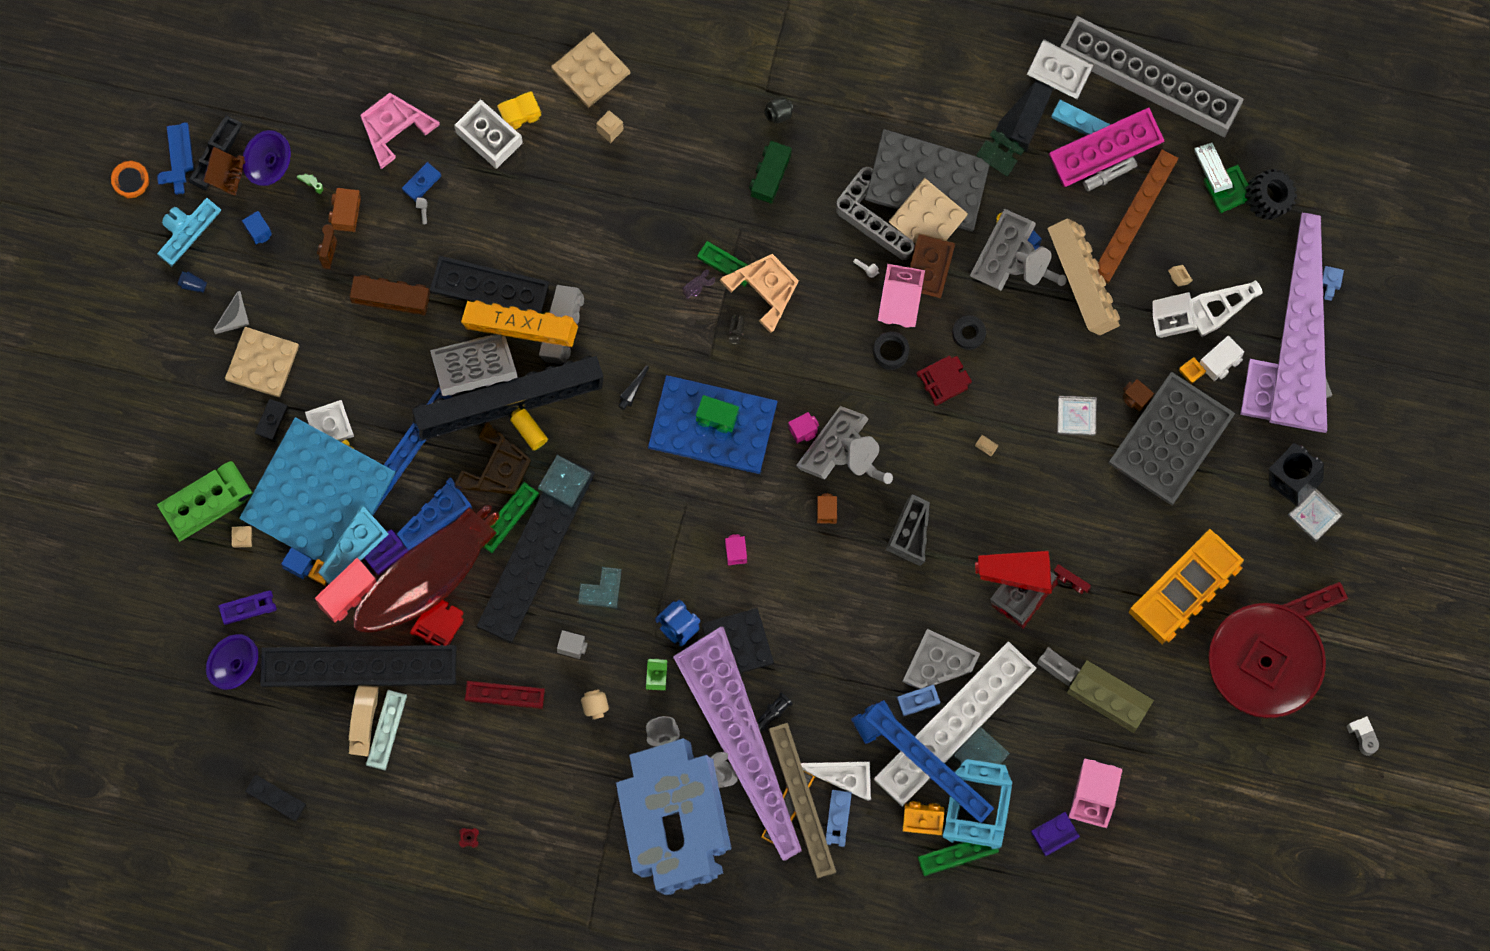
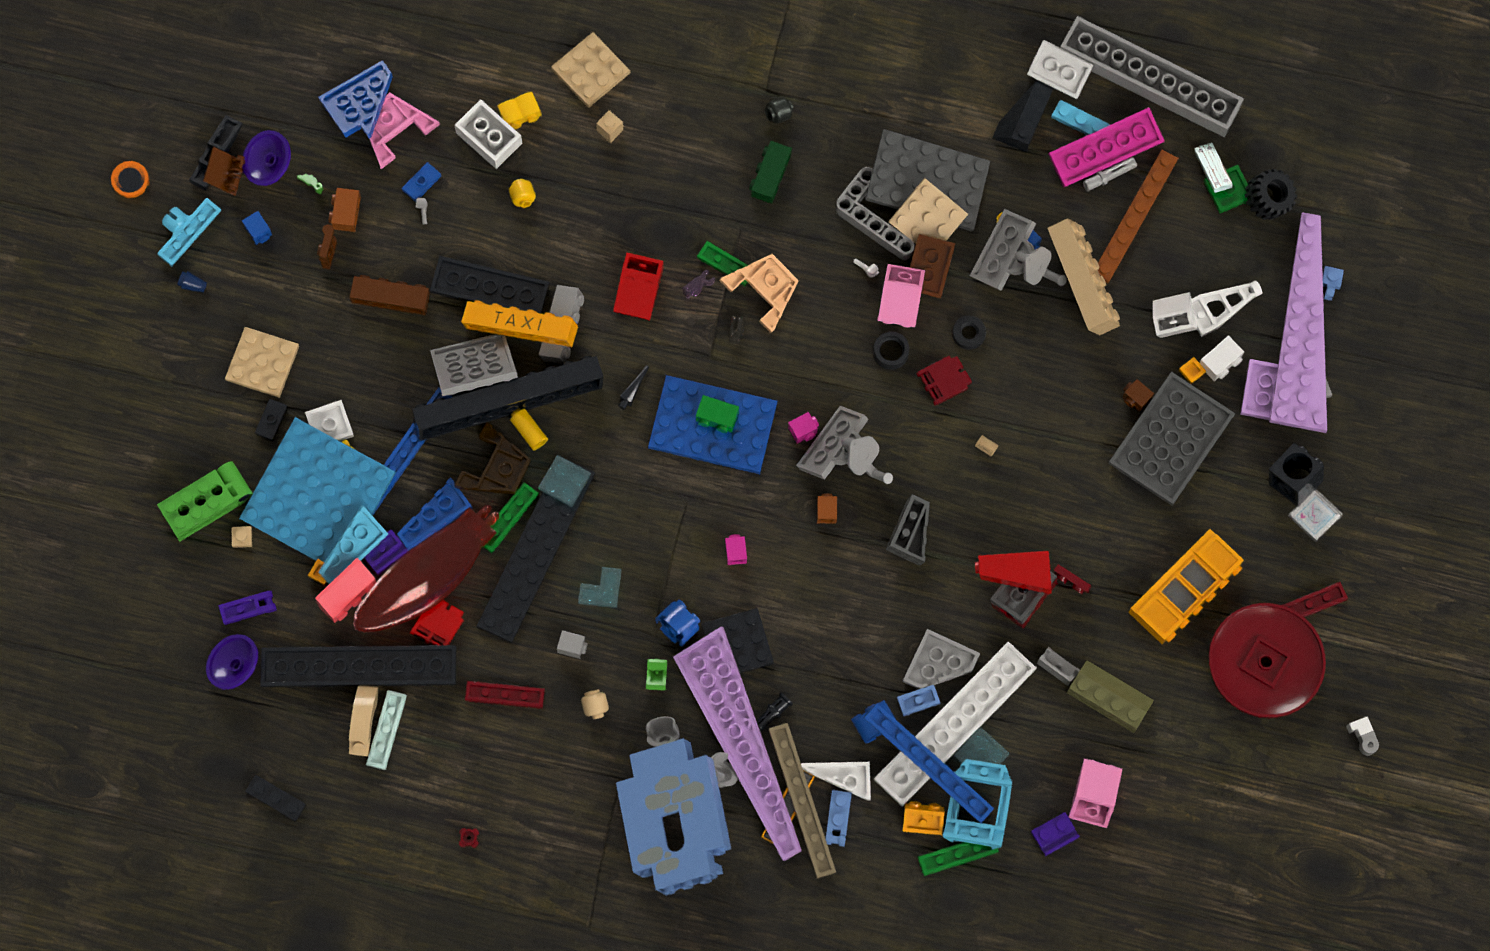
blue piece [157,122,194,195] -> none
tile [214,291,249,334] -> none
blue brick [281,548,313,579] -> none
clear green plate [976,129,1024,176] -> none
clear tile [1057,396,1096,436] -> none
tan plate [1169,265,1193,286] -> none
none -> blue wing [318,60,393,139]
none -> yellow head [509,179,536,208]
none -> red slope [613,253,664,320]

